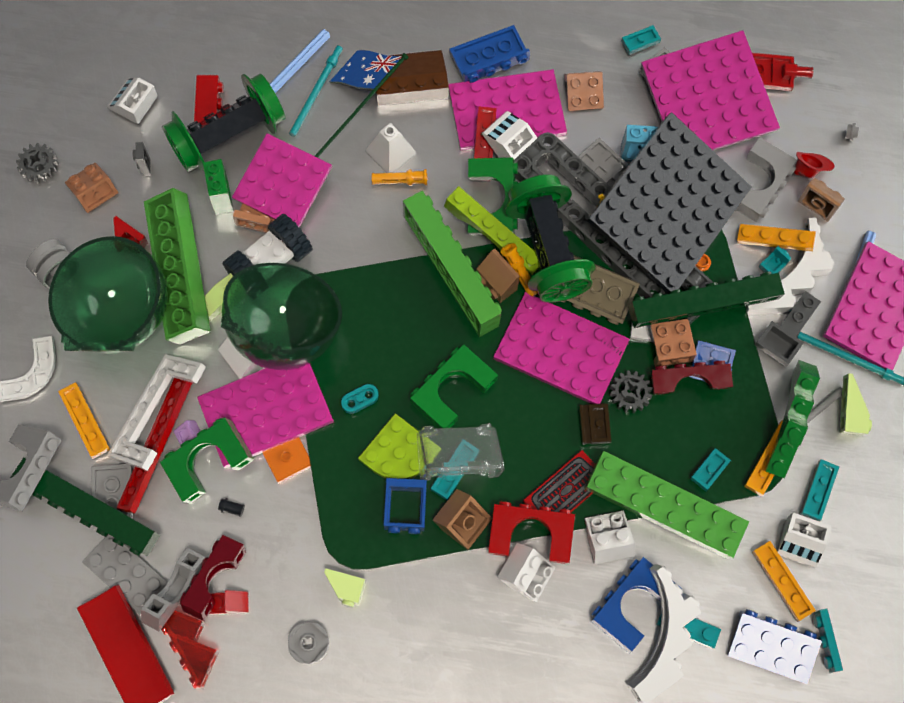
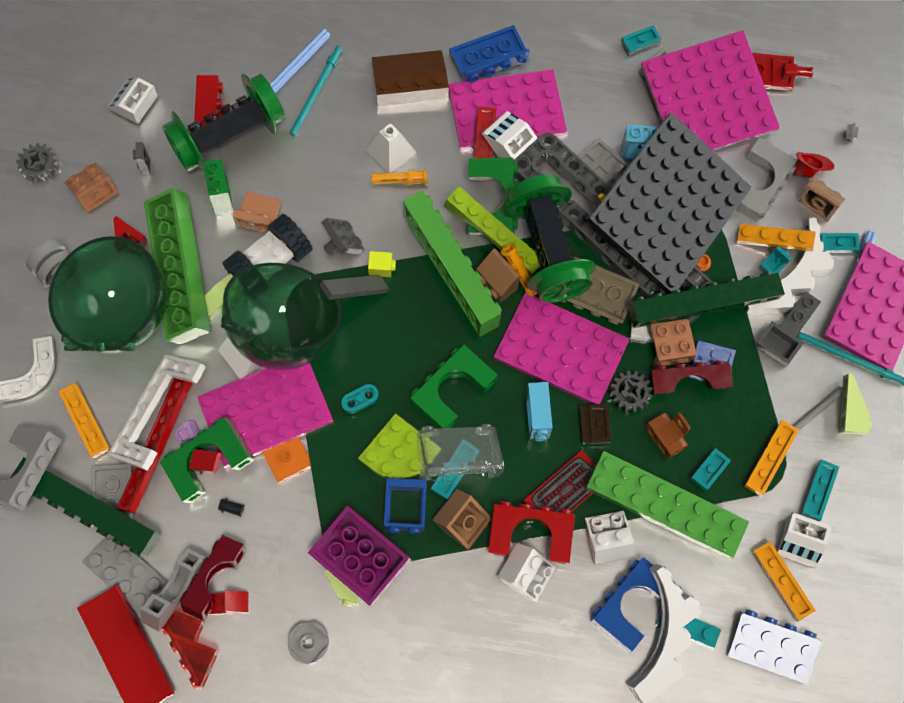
dark pink plate [232,133,332,227] -> none
flag [315,50,409,158] -> none
nougat bracket [564,71,604,111] -> none
green arch [765,360,820,479] -> none
teal plate [813,608,843,674] -> none
none -> red slope [189,449,222,477]
none -> magenta slope [308,506,411,606]
none -> dark grey tile [320,275,389,300]
none -> dark grey plate [321,218,365,255]
none -> neon yellow brick [368,251,396,277]
none -> medium azure window [526,382,553,442]
none -> dark orange piece [645,412,691,460]
none -> teal plate [820,233,860,253]

